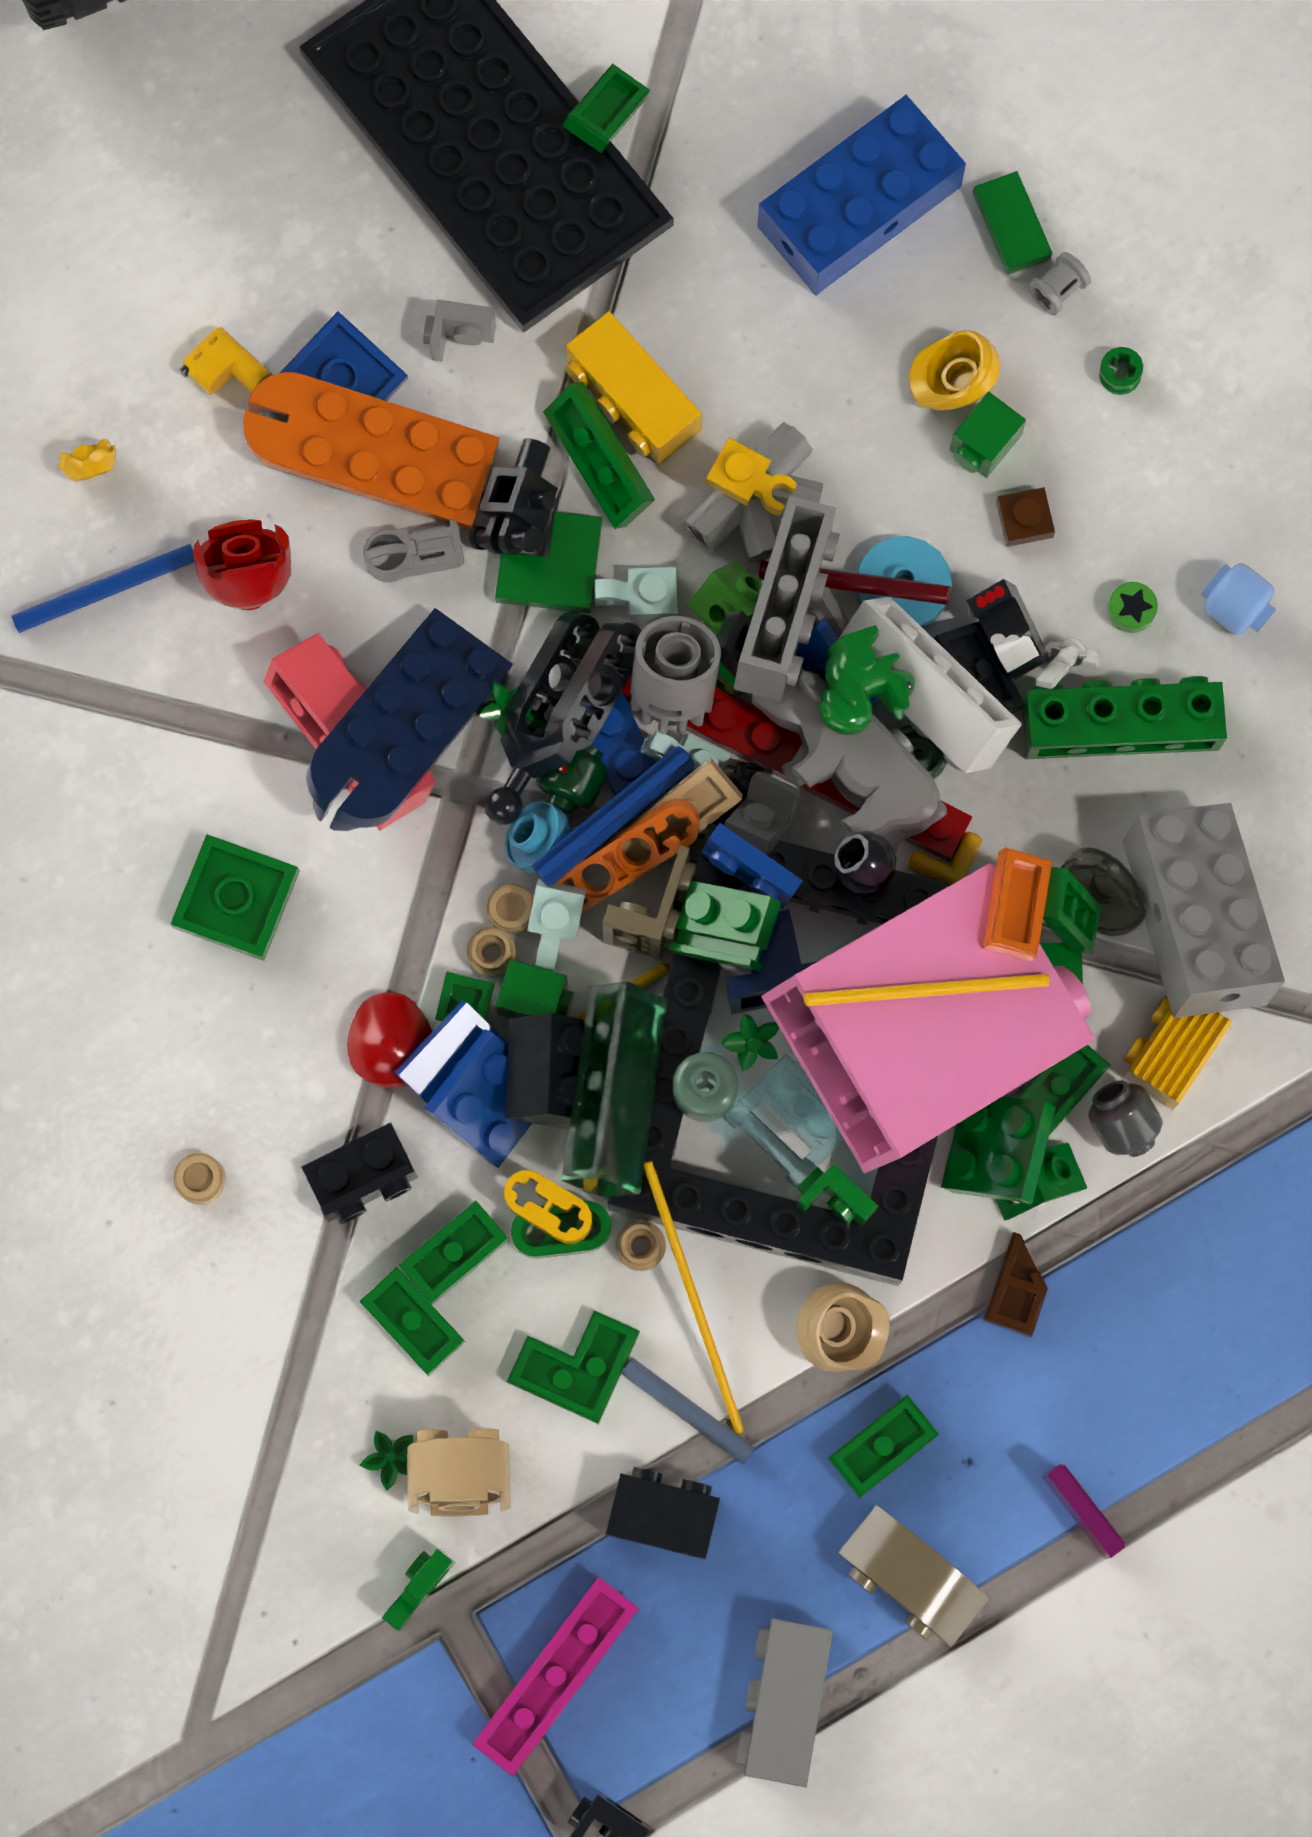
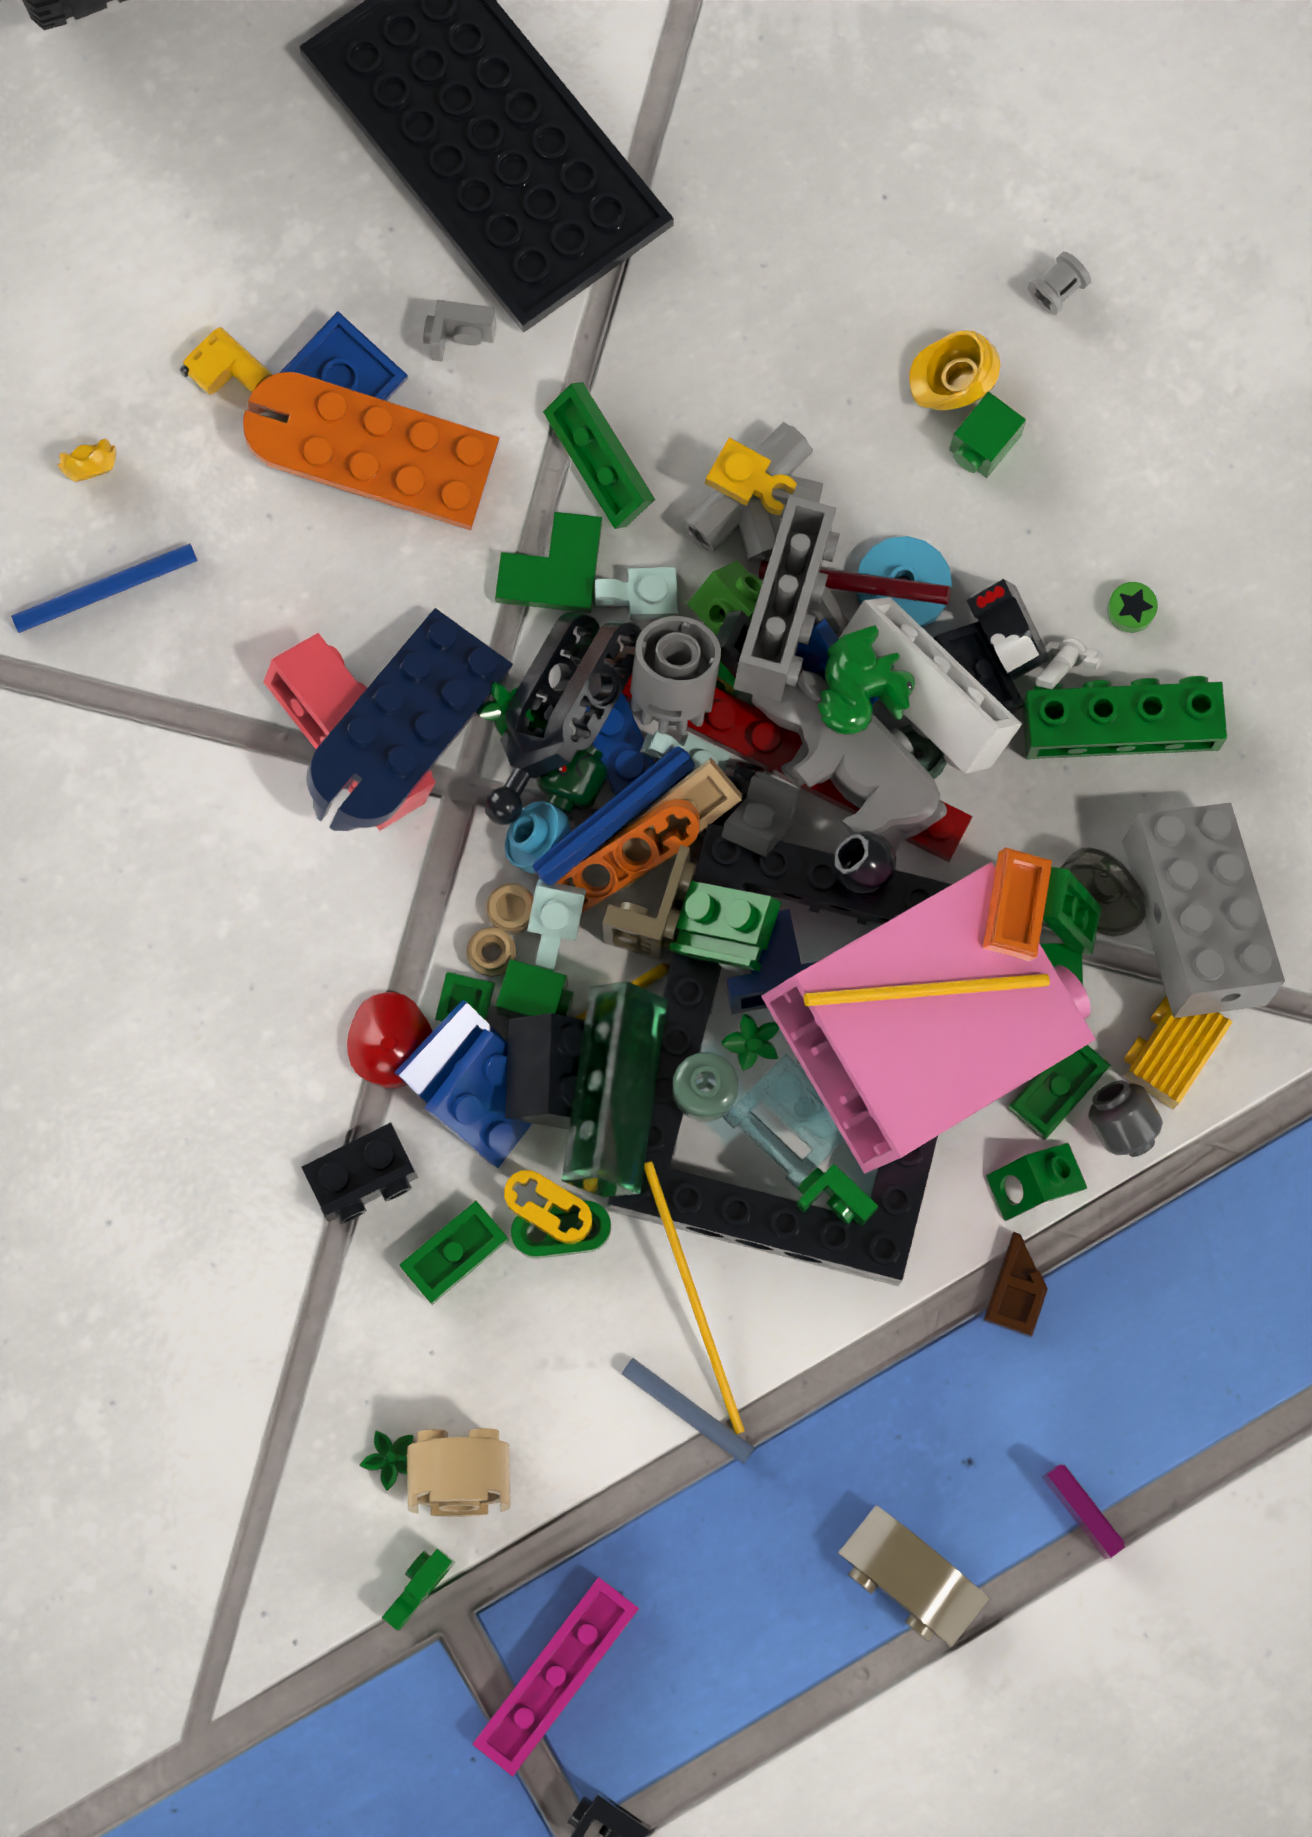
green plate [170,834,300,961] -> none
tan tile [174,1153,226,1205] -> none
red cylinder [193,519,291,610] -> none
green plate [359,1267,466,1376] -> none
light grey piece [363,520,464,582] -> none
black piece [469,438,558,555] -> none
green tile [506,1310,640,1425] -> none
green tile [563,63,650,153] -> none
yellow brick [565,311,702,466] -> none
black brick [606,1467,720,1560] -> none
tan plate [616,1220,666,1271] -> none
blue plate [701,823,803,910] -> none
light grey brick [736,1619,833,1788] -> none
blue brick [757,94,966,296] -> none
tan hat [796,1283,890,1373] -> none
green plate [827,1394,939,1499] -> none
yellow piece [907,832,982,884] -> none
green plate [941,1096,1056,1204] -> none
green tile [973,171,1053,275] -> none
reddish brown plate [996,487,1055,547] -> none
green bush [1099,347,1144,395] -> none
light blue head [1201,563,1276,635] -> none

